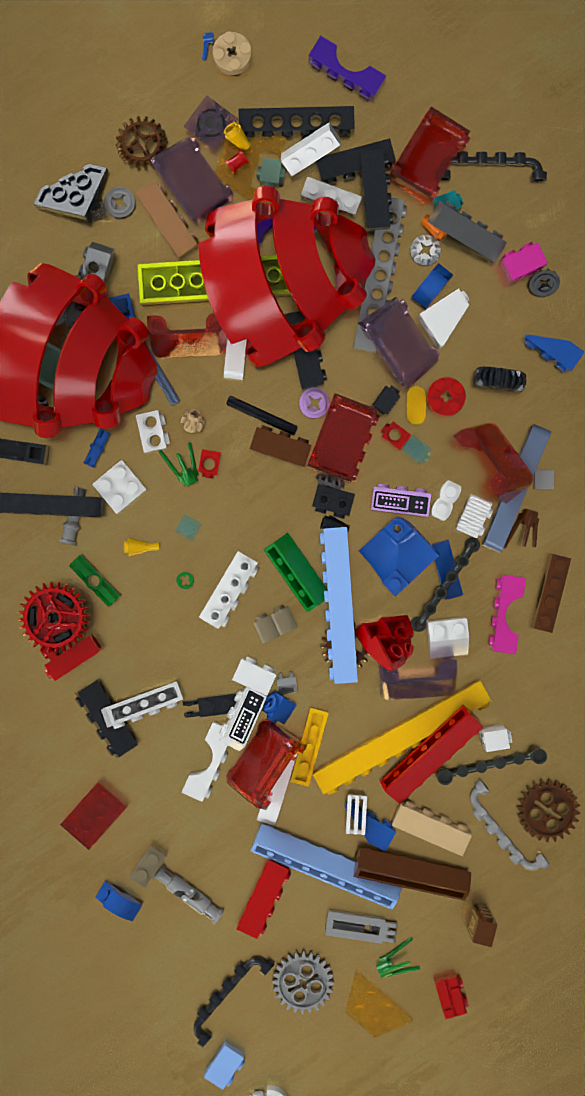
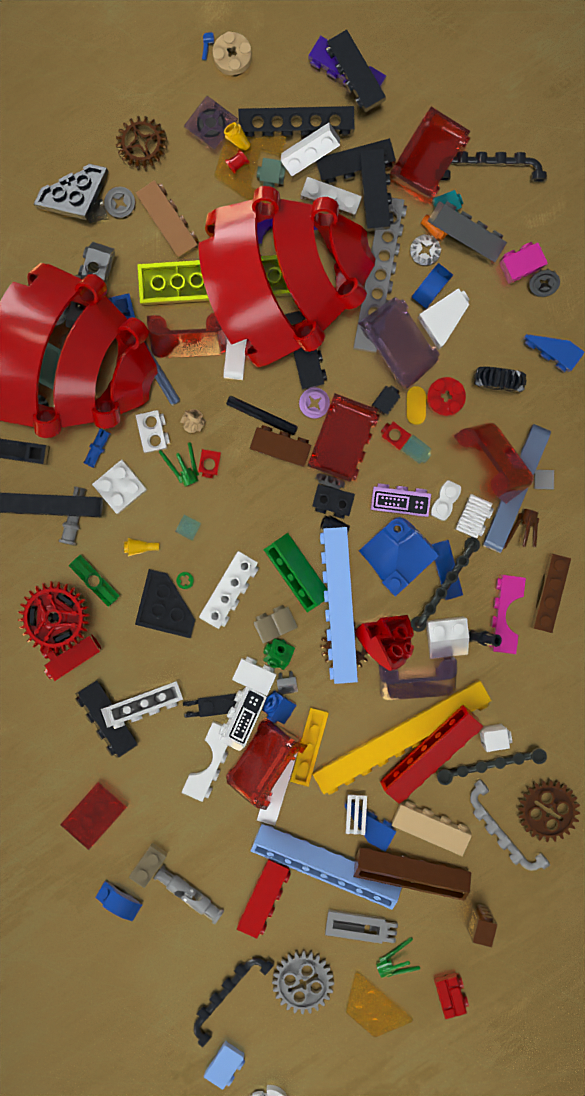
windscreen [149,136,234,227] -> none
none -> black plate [135,569,196,639]
none -> green brick [263,638,295,670]
none -> black brick [325,30,386,112]
none -> black pin [469,630,502,647]

